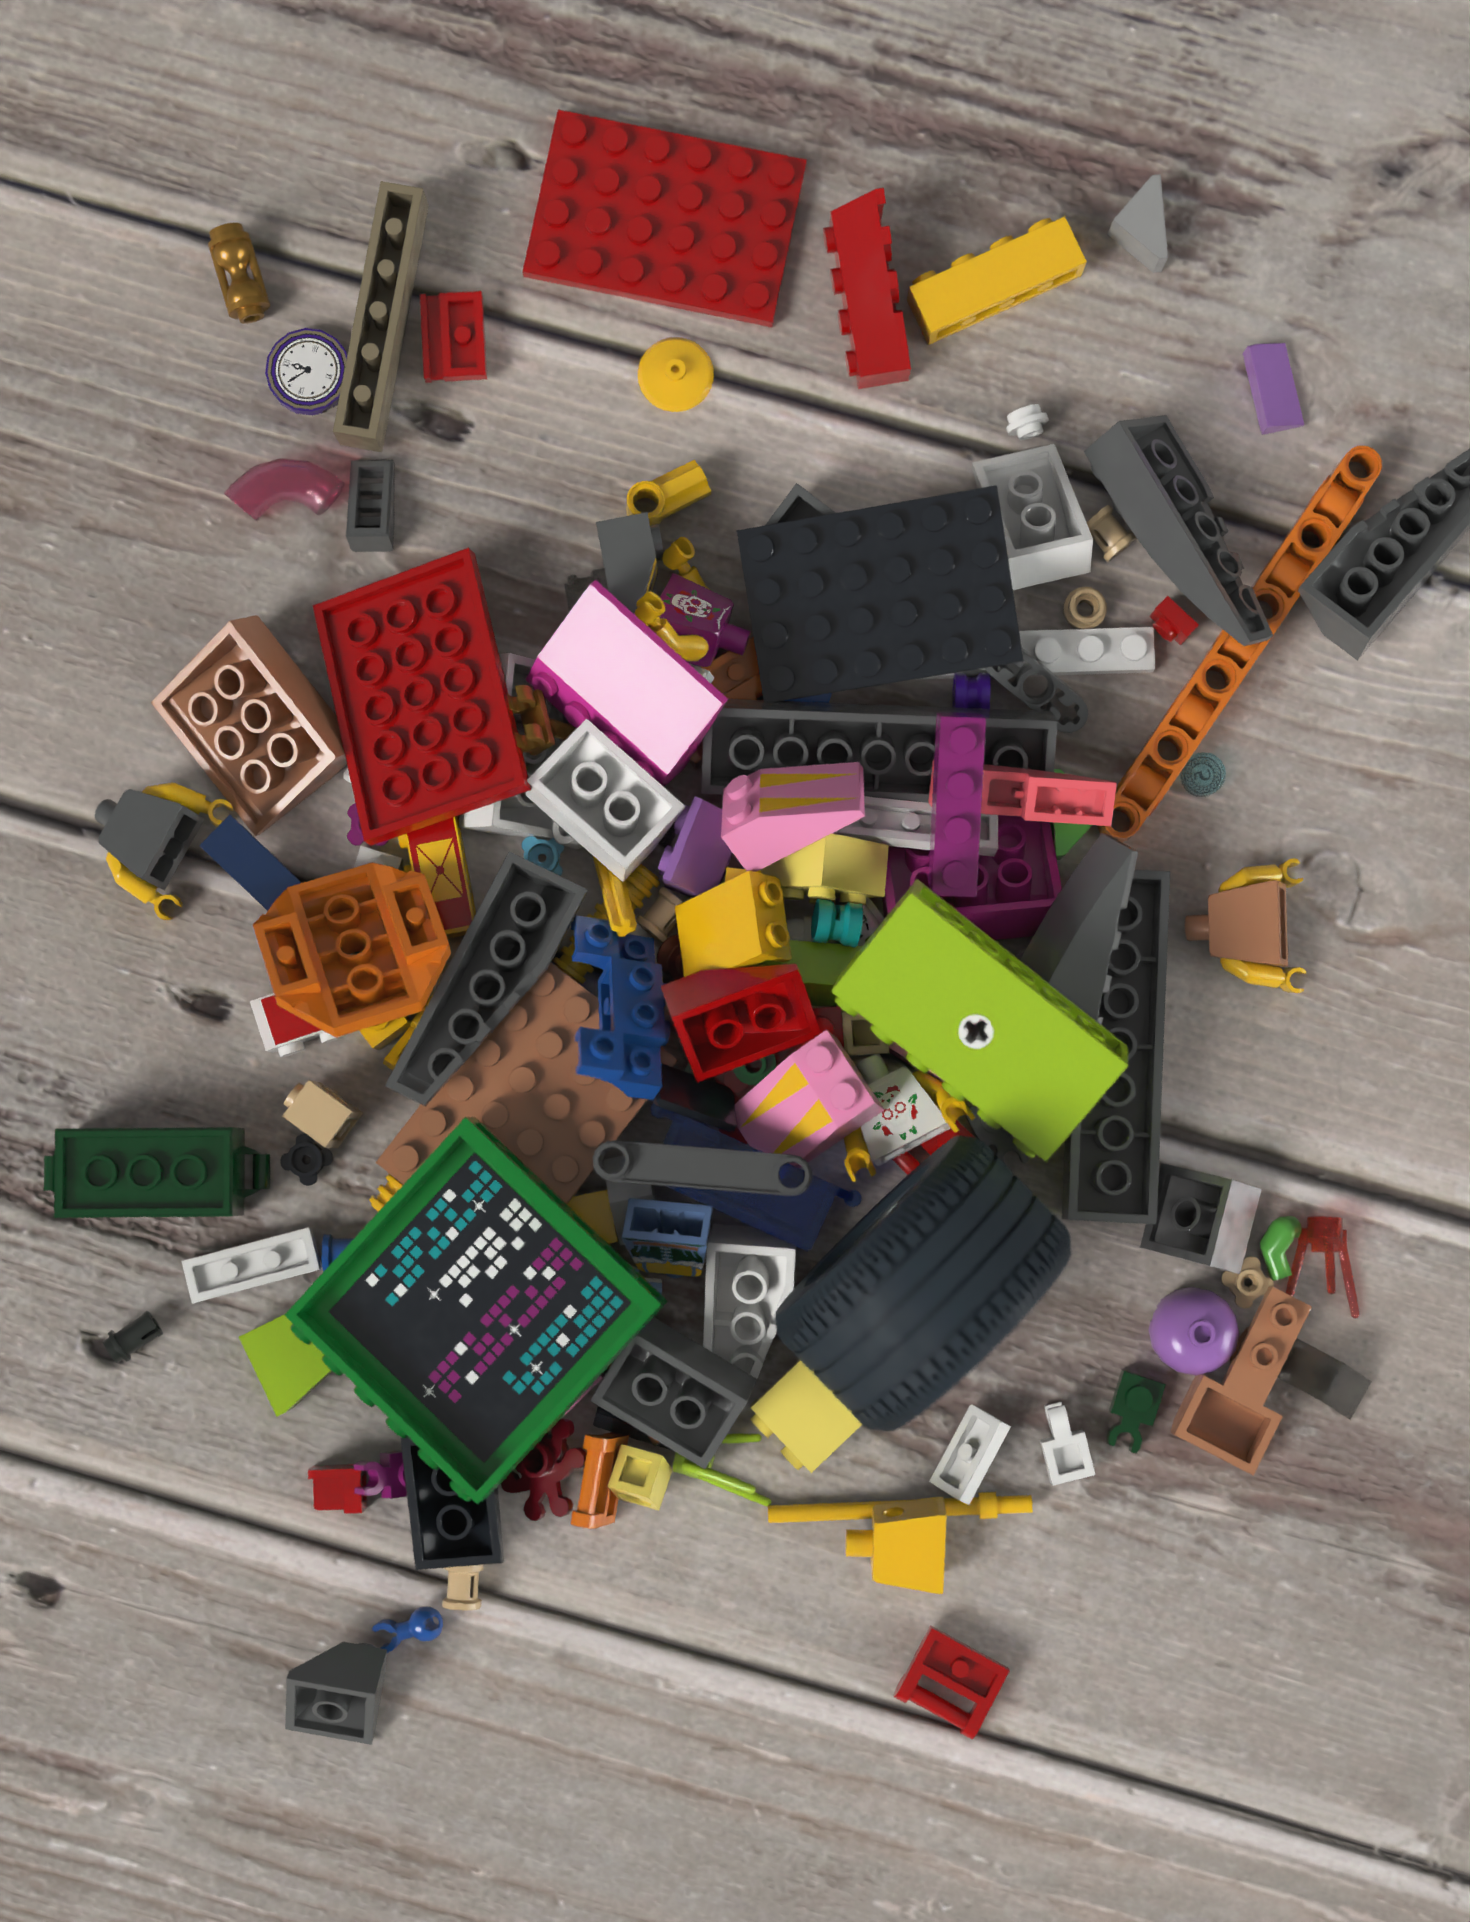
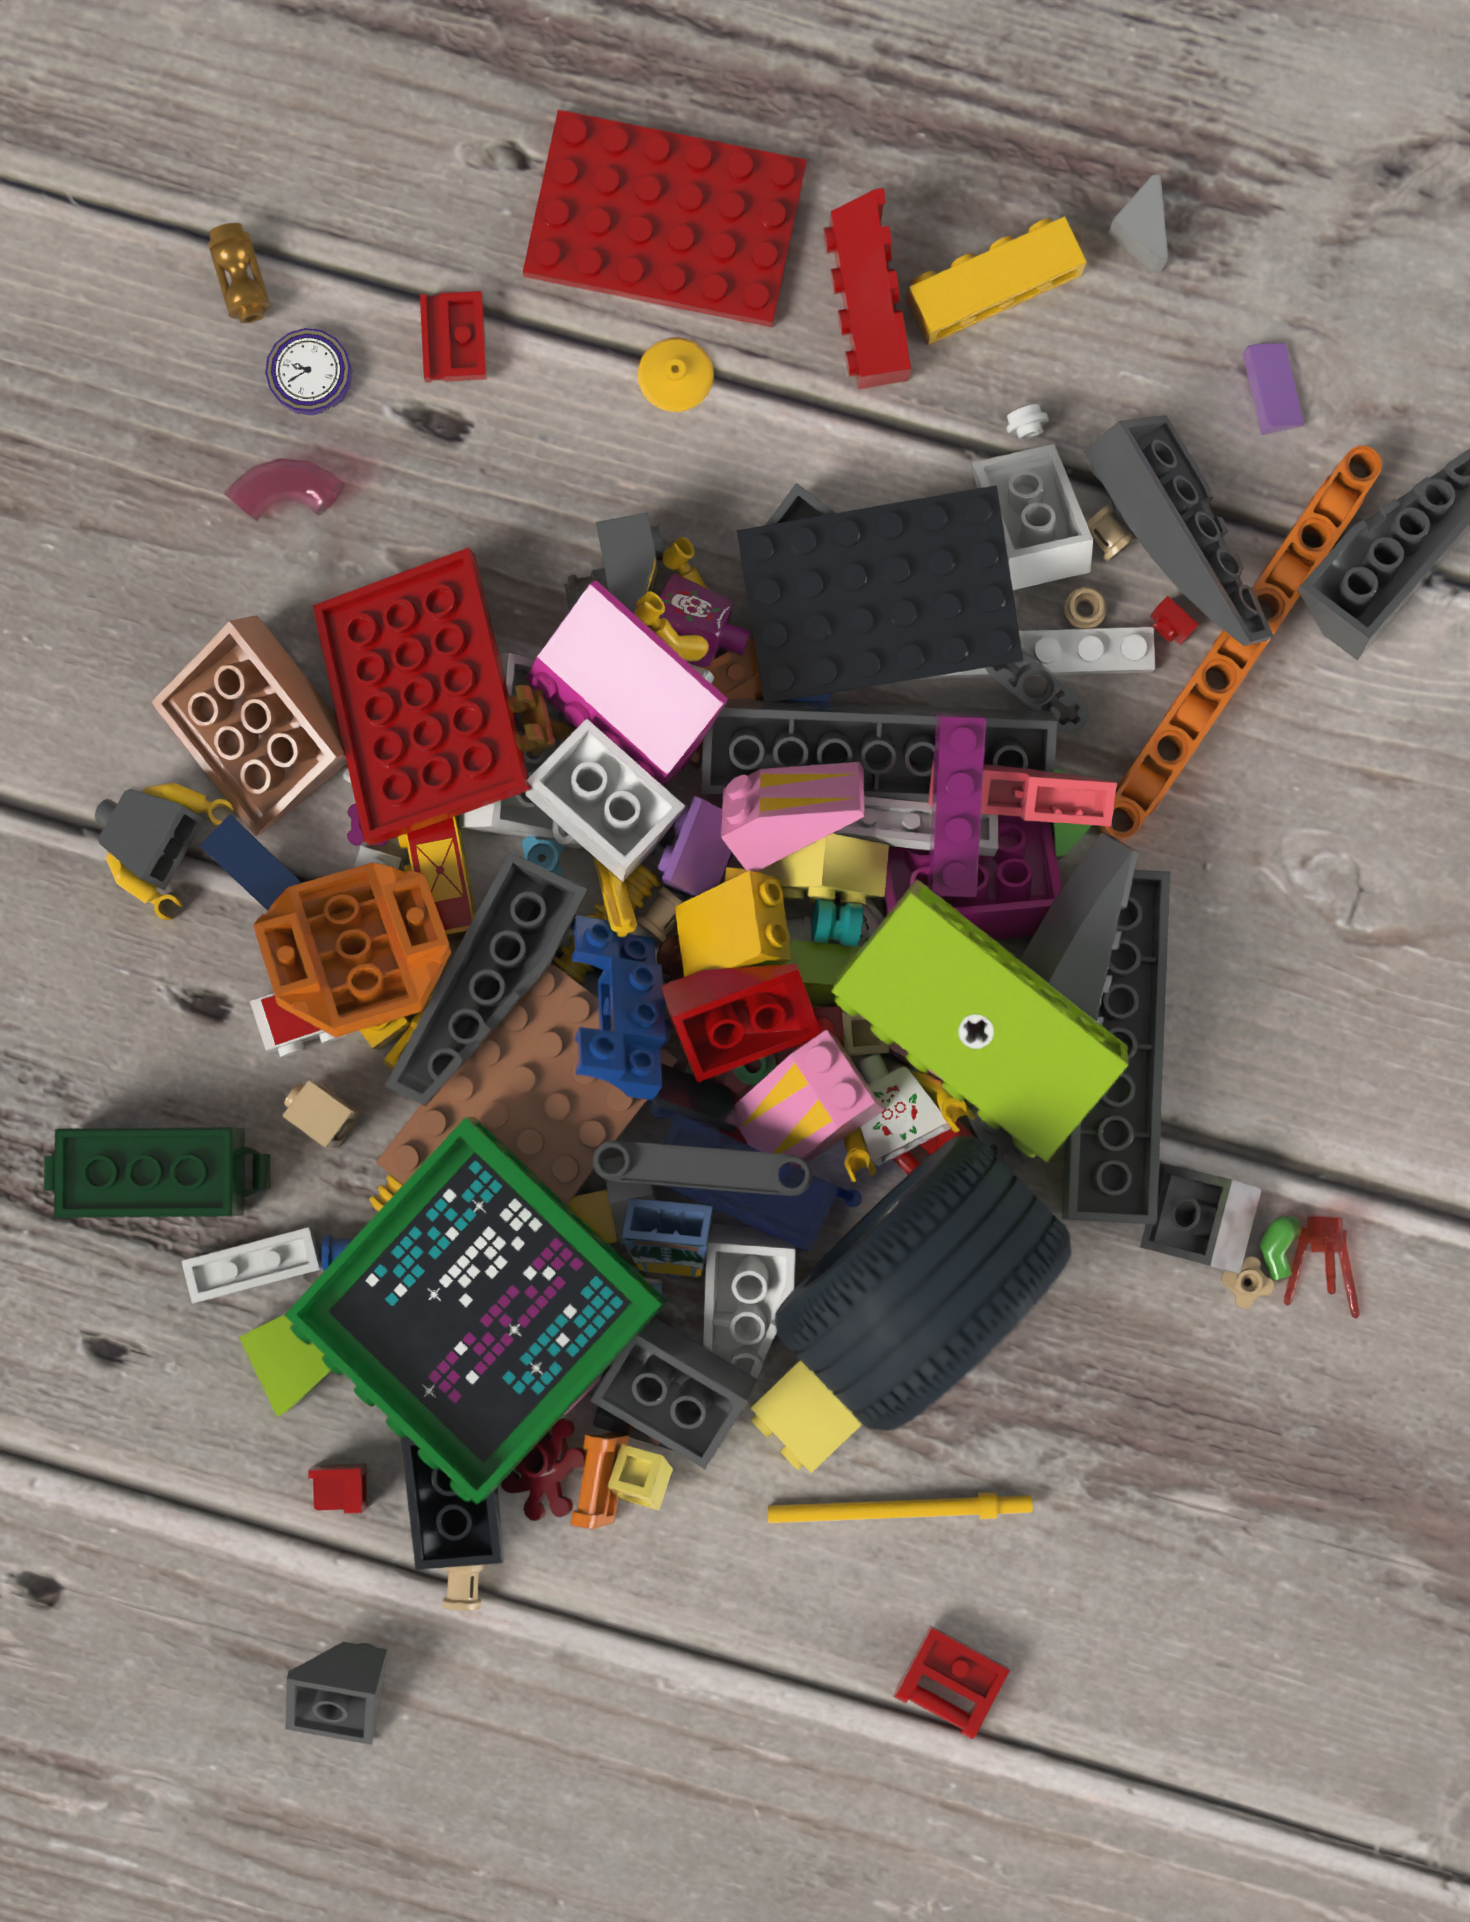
pearl dark grey pin [103,1311,163,1363] -> none
black plate [280,1134,333,1186] -> none
dark tan brick [333,181,429,452] -> none
dark grey slope [346,460,395,552] -> none
magenta plate [354,1450,407,1499] -> none
blue arm [372,1606,443,1653] -> none
yellow piece [626,459,711,525] -> none
lime plant [673,1433,772,1507] -> none
yellow torso [845,1497,947,1594] -> none
white plate [929,1404,1011,1505] -> none
dark purple wheel [952,672,991,709] -> none
white plate [1040,1401,1095,1486] -> none
dark green plate [1106,1370,1166,1454] -> none
medium lavender cylinder [1149,1287,1239,1376] -> none
nougat plate [1171,1286,1312,1476] -> none
clear light blue tile [1180,752,1226,797] -> none
nougat torso [1185,858,1306,993] -> none
clear smoke slope [1277,1338,1372,1420] -> none

